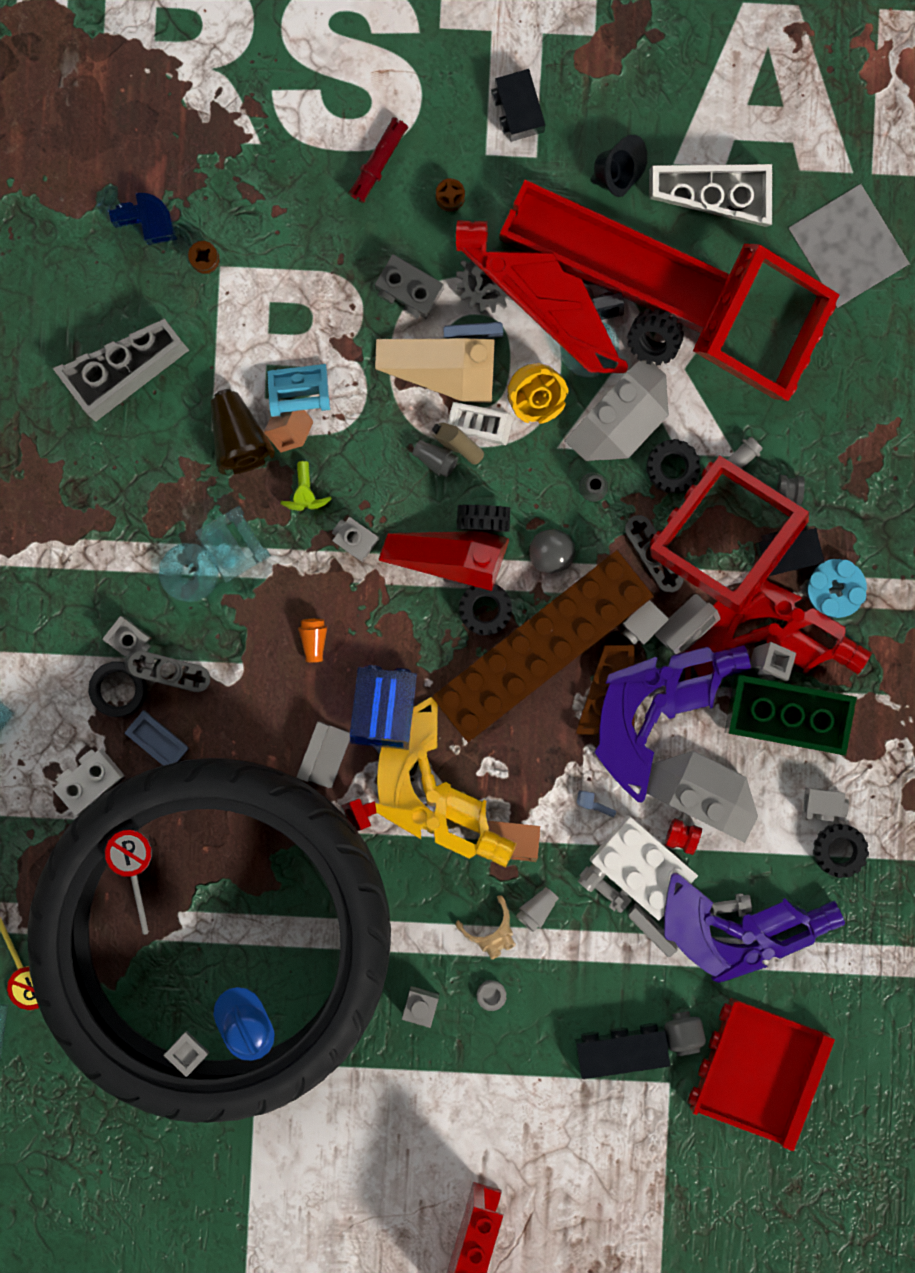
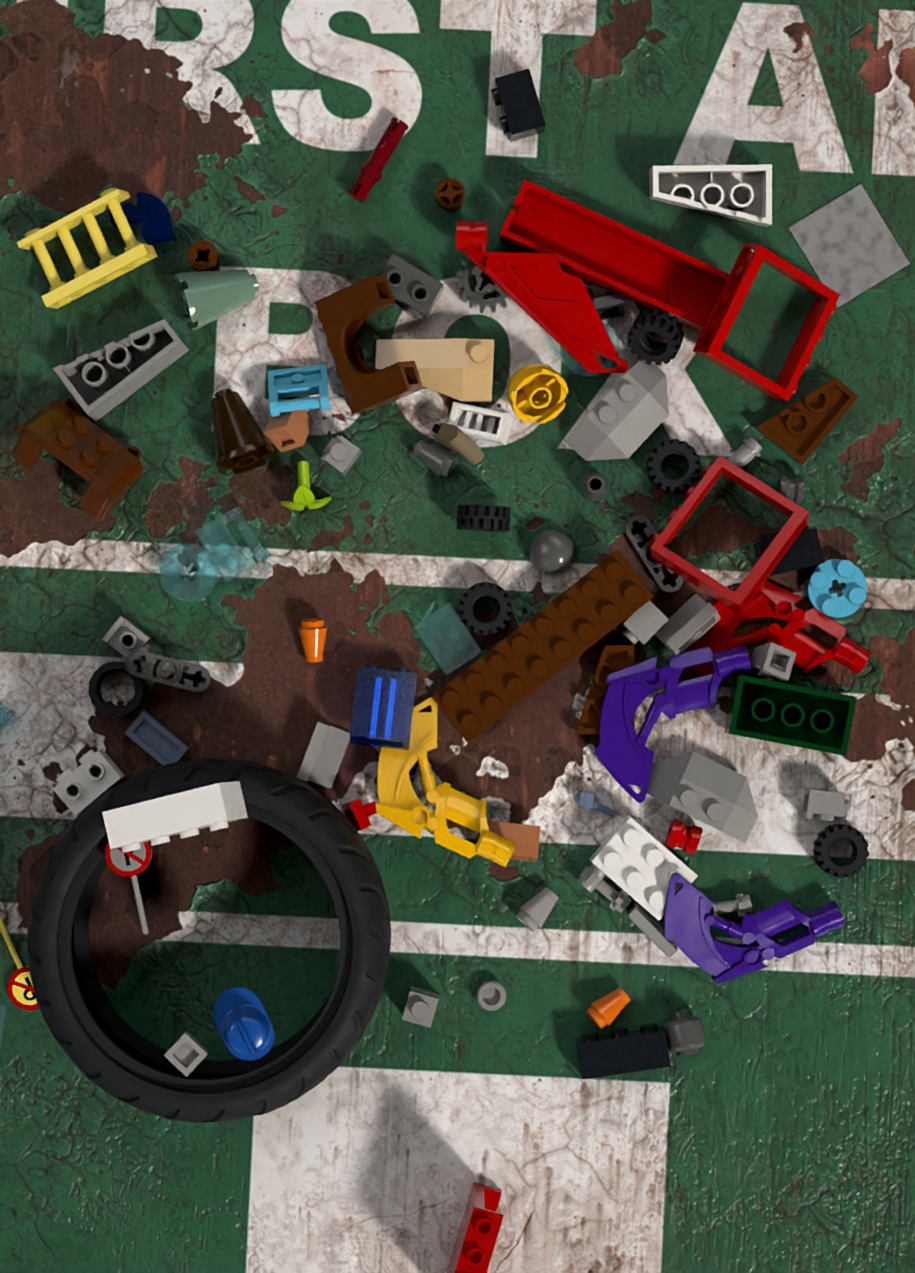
light grey brick [332,517,379,563] -> none
red wedge [379,531,509,591] -> none
sand blue tile [443,322,503,339] -> none
tan helmet [455,895,516,959] -> none
black piece [590,134,648,197] -> none
red panel [688,998,835,1152] -> none
none -> reddish brown container [12,399,144,520]
none -> light yellow fence [17,187,158,309]
none -> white wedge [102,781,248,853]
none -> sand green cone [174,270,259,331]
none -> reddish brown arch [315,276,424,414]
none -> light grey brick [320,435,362,476]
none -> clear light blue plate [414,603,482,675]
none -> orange cone [586,987,631,1029]
none -> reddish brown wing [755,377,858,466]

